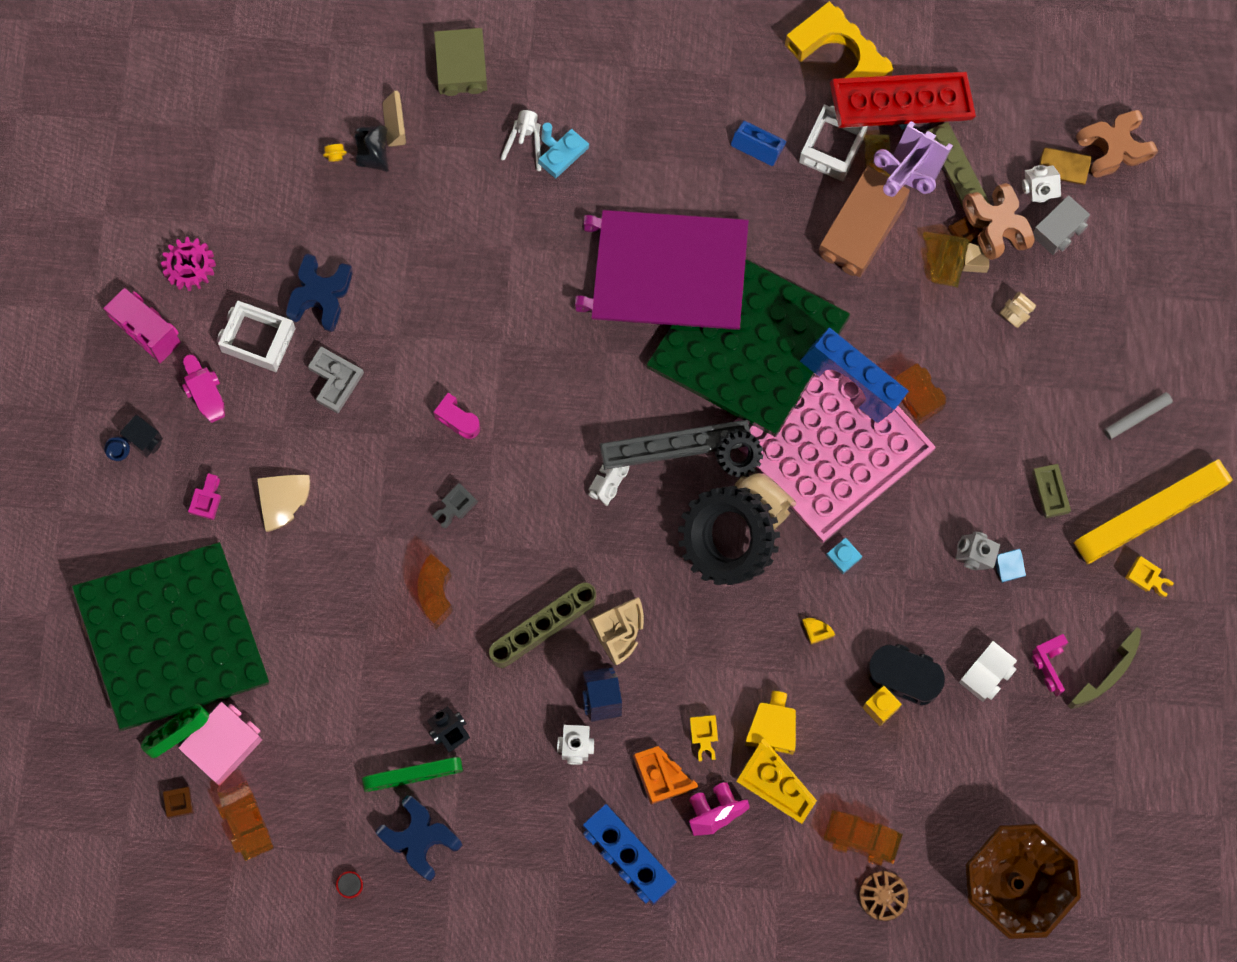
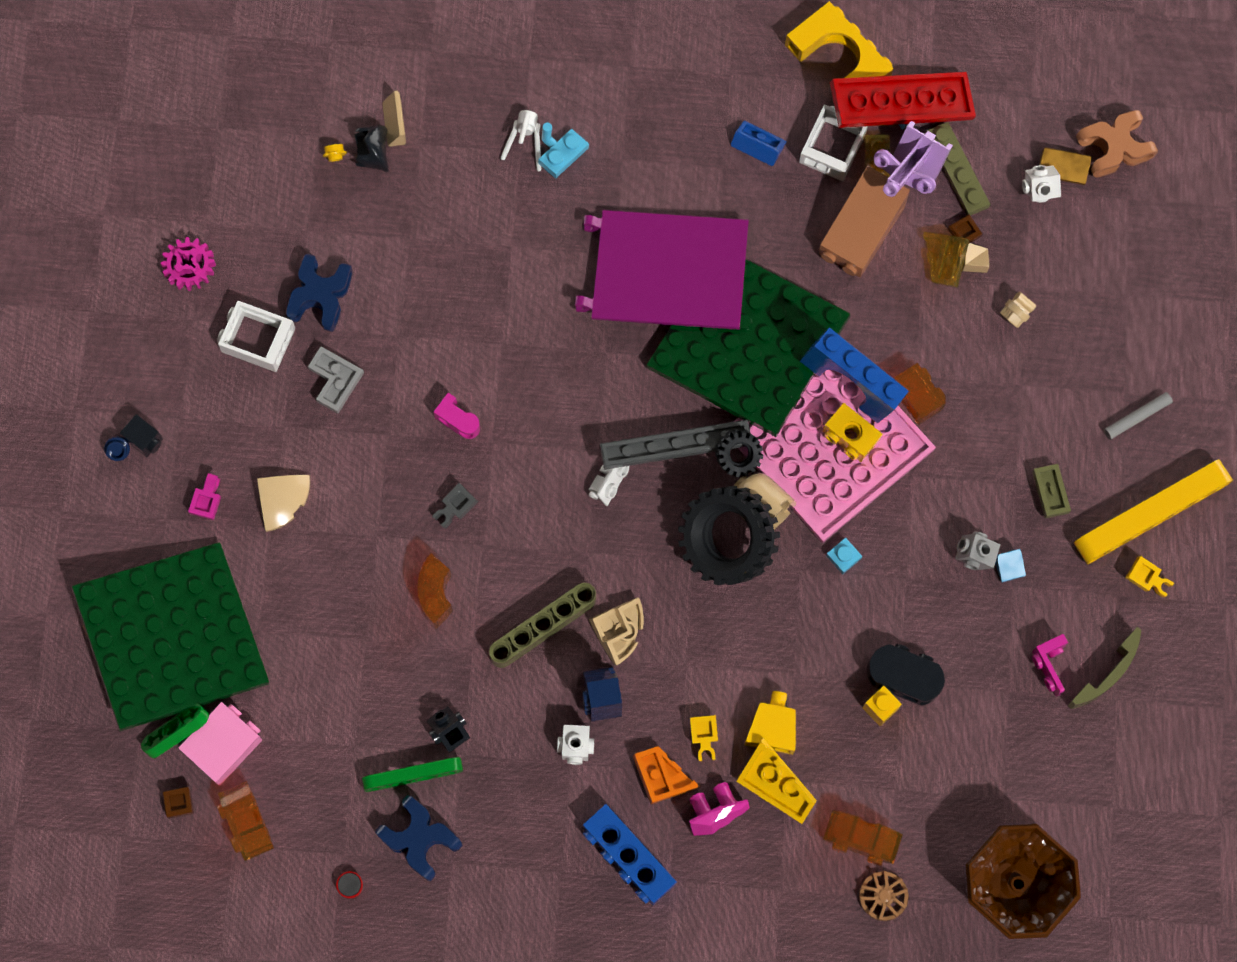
dark pink wedge [103,288,181,363] -> none
dark pink hinge [182,355,225,423] -> none
olive brick [434,28,488,96] -> none
yellow tile [802,618,835,644] -> none
white brick [959,641,1017,702] -> none
nougat piece [963,183,1034,260] -> none
light grey brick [1033,195,1090,255] -> none
none -> yellow brick [822,403,883,462]

